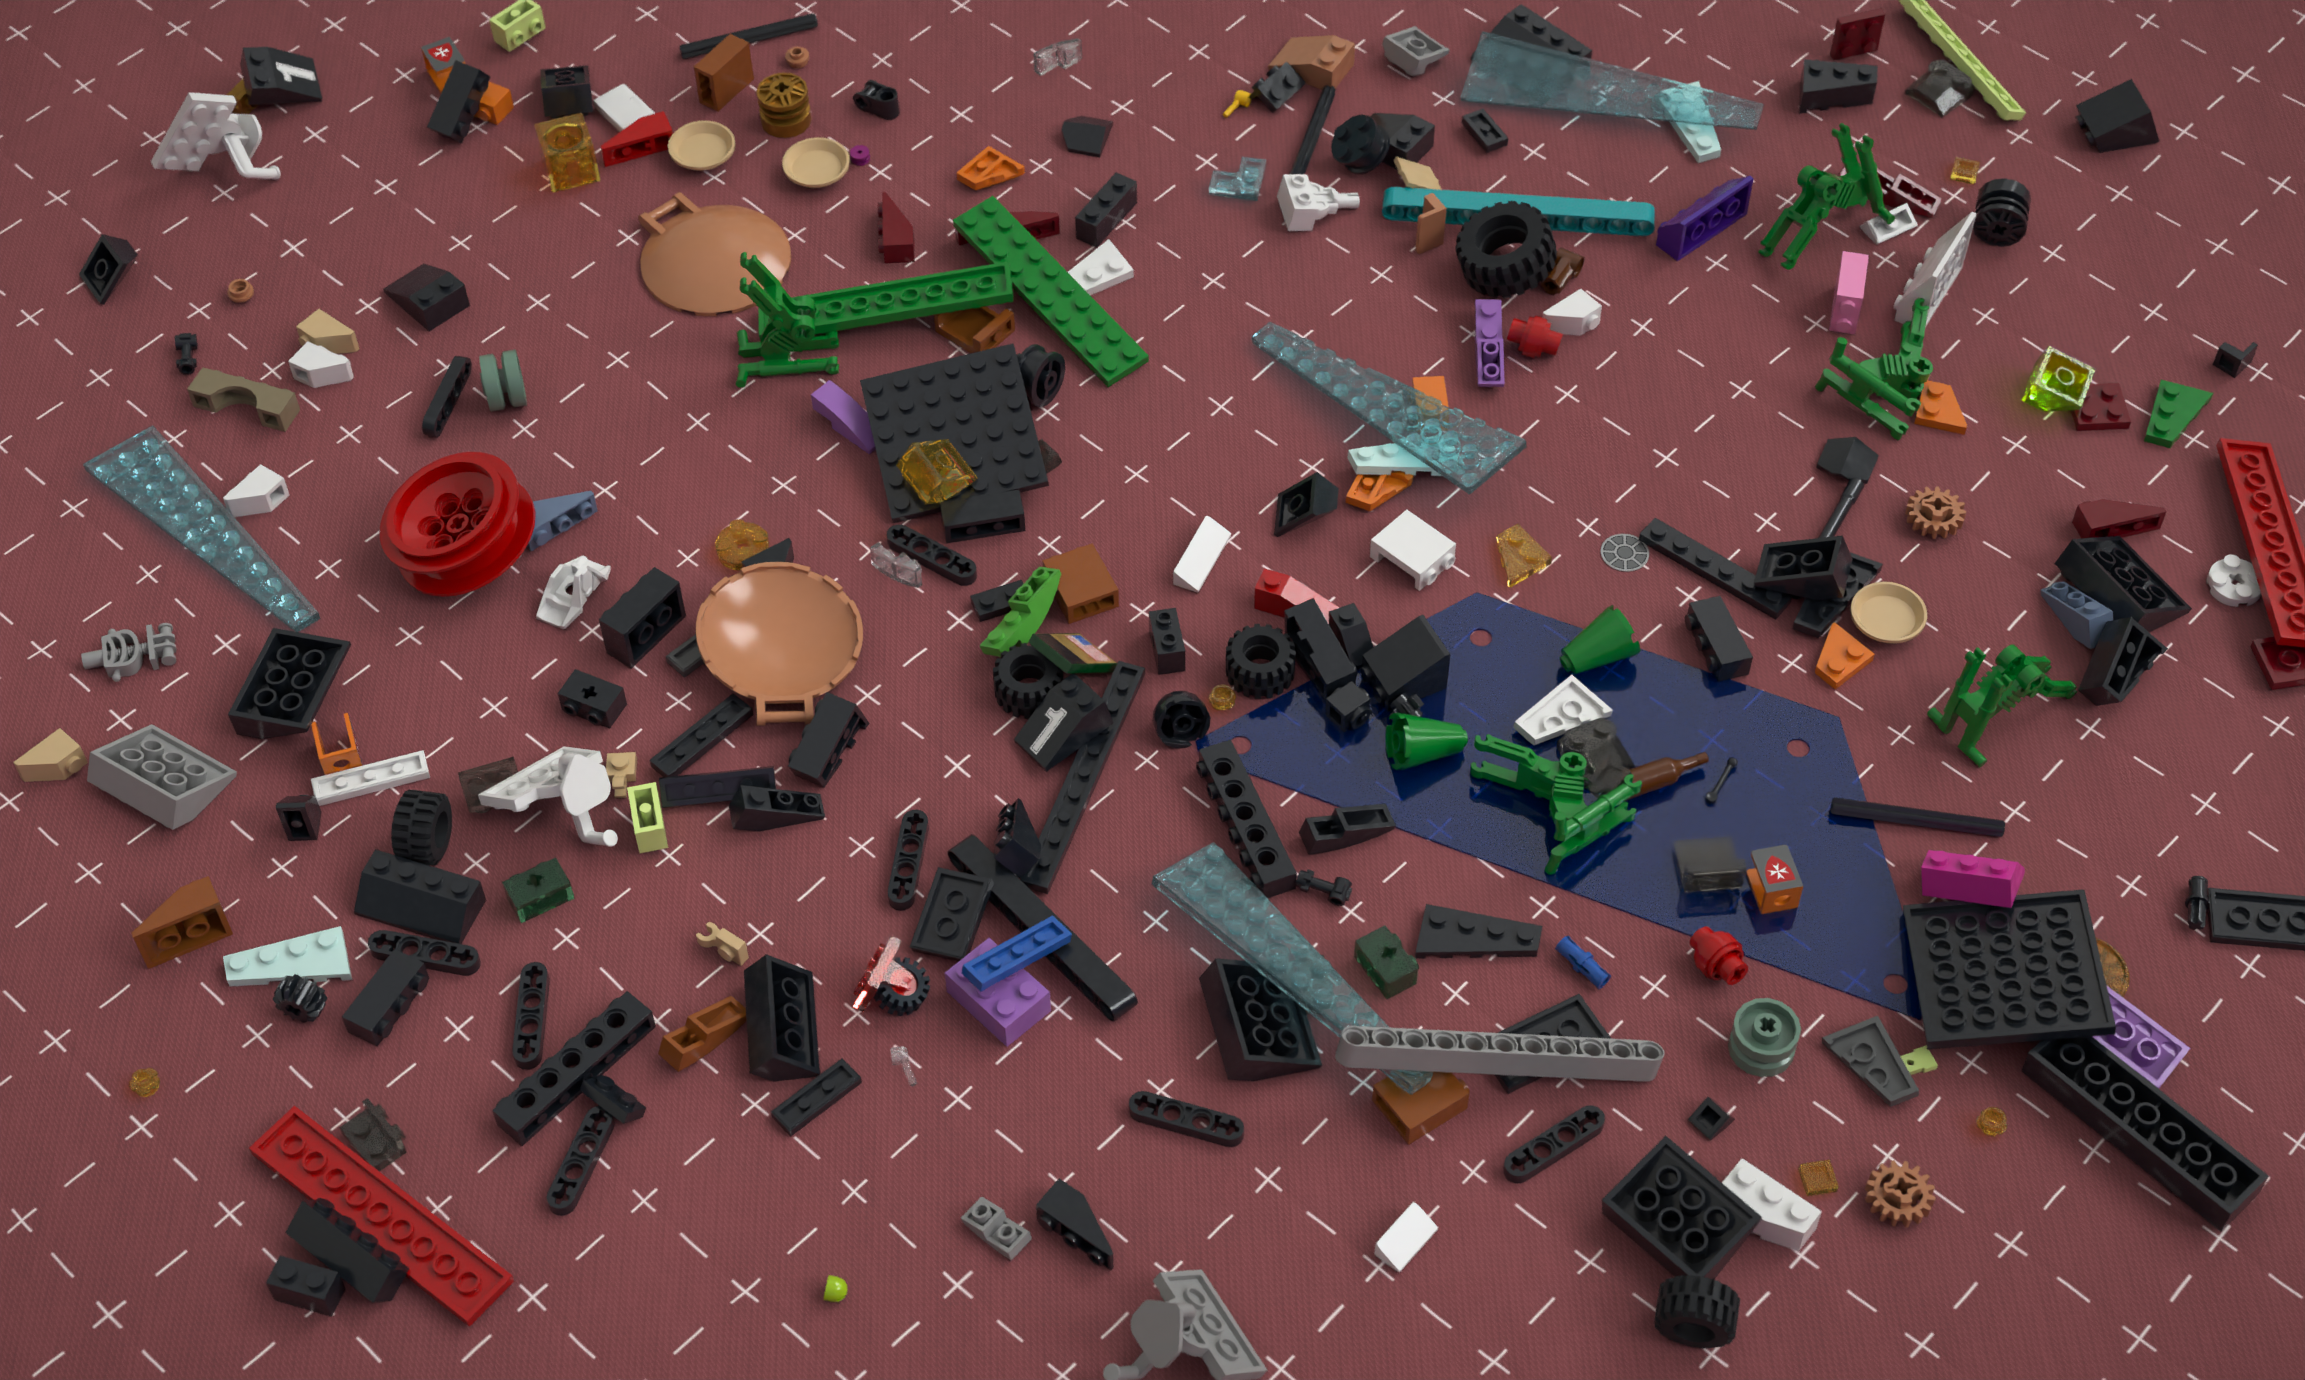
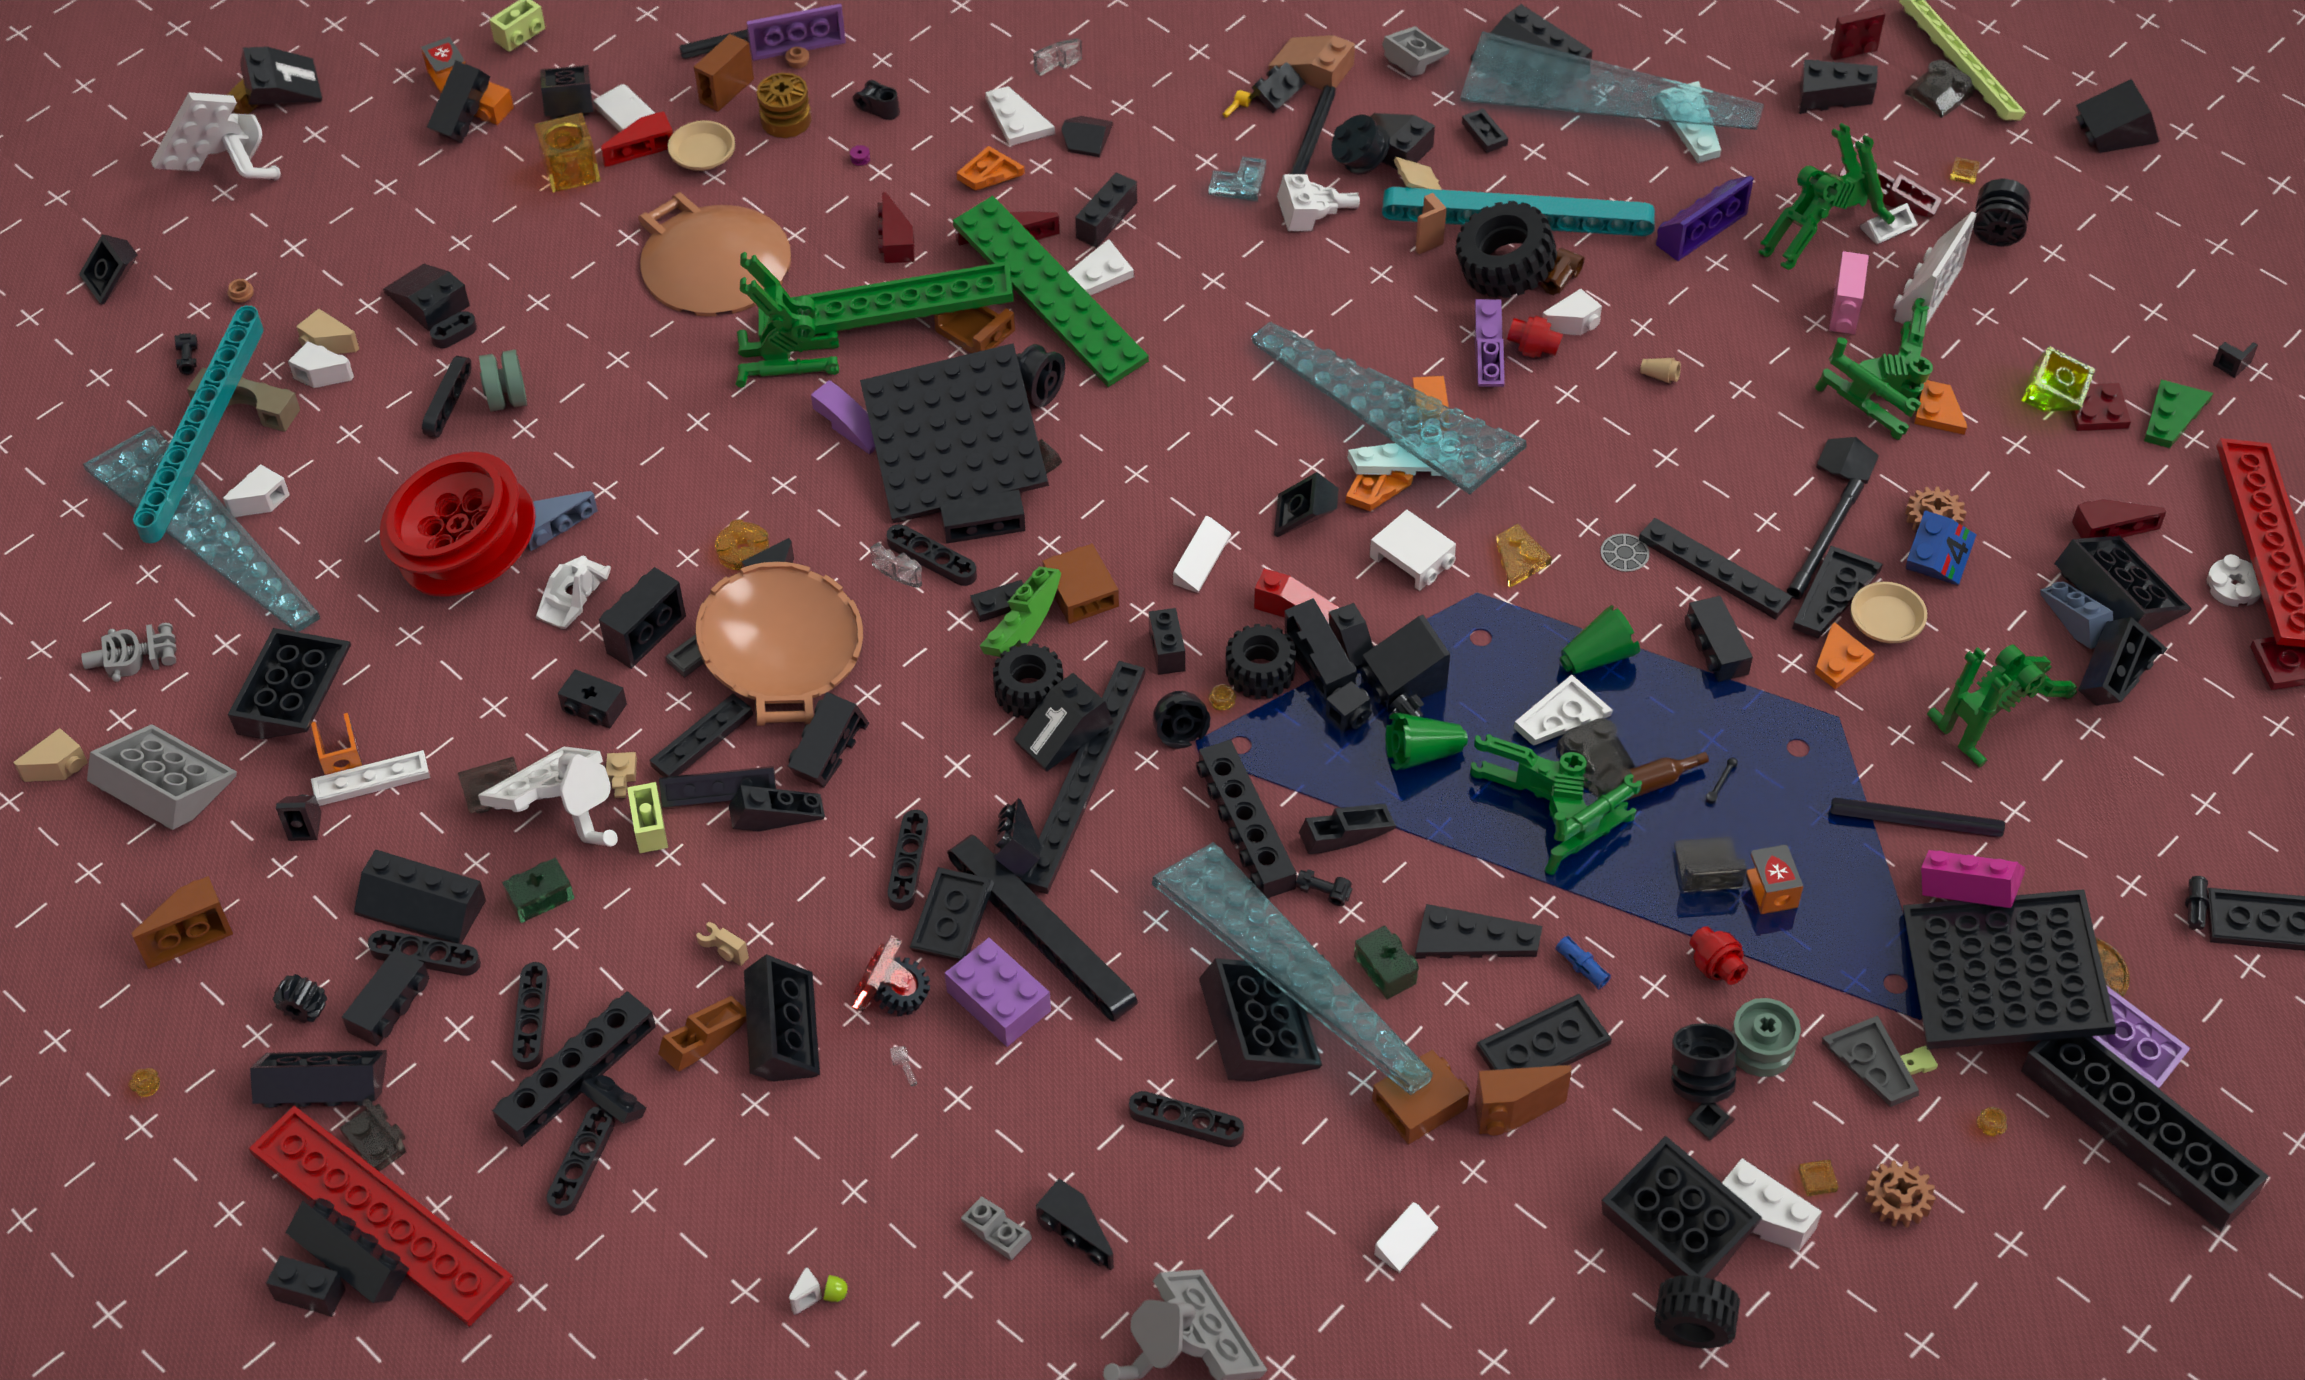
light aqua wing [223,926,352,987] -> none
black tyre [391,789,452,866] -> none
black tile [771,1058,862,1137] -> none
tan piece [782,138,850,188] -> none
clear yellow slope [896,439,978,504] -> none
blue plate [961,916,1072,992] -> none
tile [1029,633,1117,674] -> none
light grey beam [1335,1026,1664,1082] -> none
black beam [1503,1105,1605,1184] -> none
black slope [1754,535,1853,600] -> none
none -> teal beam [133,306,264,543]
none -> black slope [250,1050,387,1108]
none -> black beam [430,311,477,348]
none -> medium lavender slope [747,4,846,61]
none -> white slope [789,1268,822,1314]
none -> white wing [985,86,1055,146]
none -> dark orange slope [1475,1065,1572,1136]
none -> tan cone [1641,358,1681,384]
none -> black wheel [1671,1023,1738,1103]
none -> blue slope [1906,510,1977,586]

